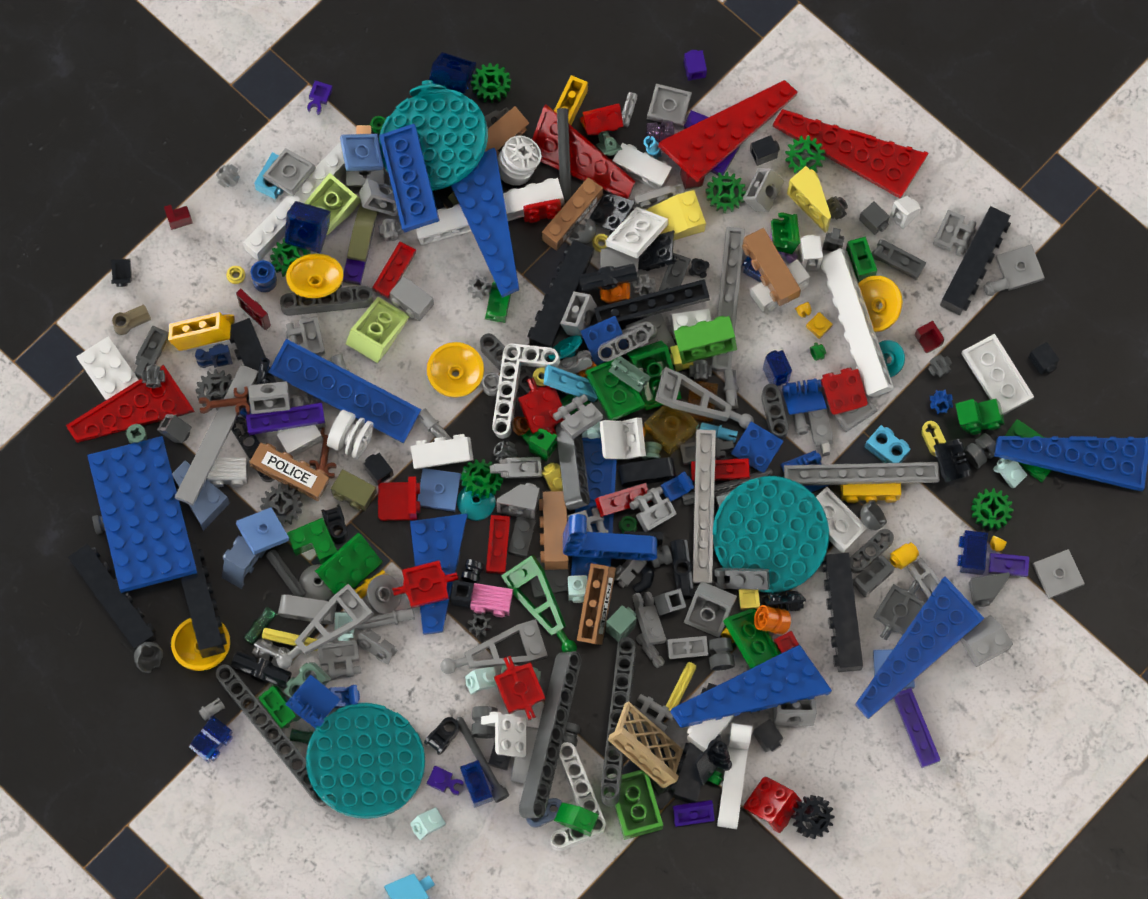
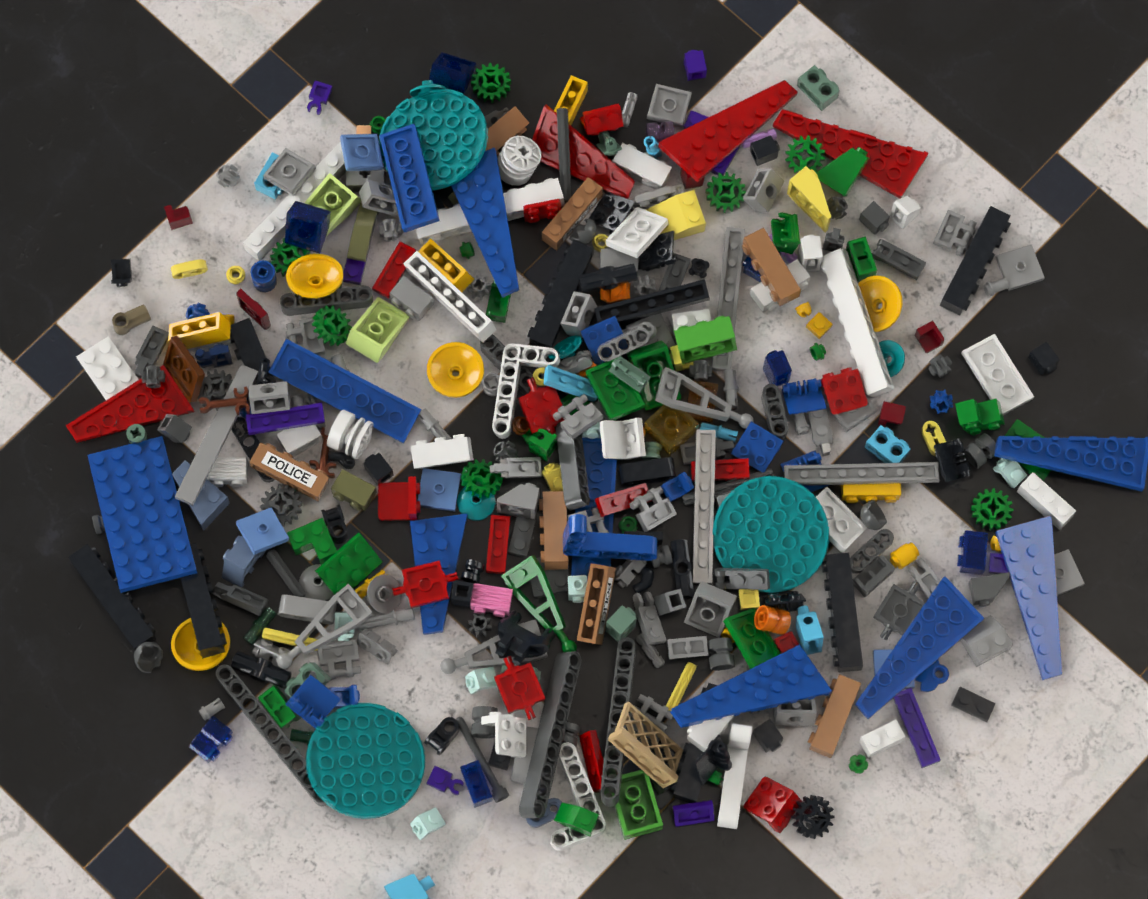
none -> reddish brown plate [163,336,205,403]
none -> light yellow beam [171,259,208,279]
none -> blue gear [186,302,210,320]
none -> dark grey hinge [213,582,269,616]
none -> green gear [312,305,352,346]
none -> black arm [328,451,355,469]
none -> white brick [403,251,496,342]
none -> yellow brick [418,238,475,292]
none -> green plate [459,241,475,259]
none -> black connector [495,610,556,665]
none -> red plate [579,730,608,793]
none -> lavender axle [741,129,777,148]
none -> medium azure torso [795,605,824,655]
none -> sand green brick [797,65,840,111]
none -> medium nougat brick [808,674,861,758]
none -> green slope [816,147,870,196]
none -> green plate [849,754,868,774]
none -> white brick [859,720,905,758]
none -> dark red panel [878,401,906,426]
none -> blue plate [915,660,949,692]
none -> black plate [951,687,996,722]
none -> wing [995,516,1062,680]
none -> white brick [1017,472,1076,530]

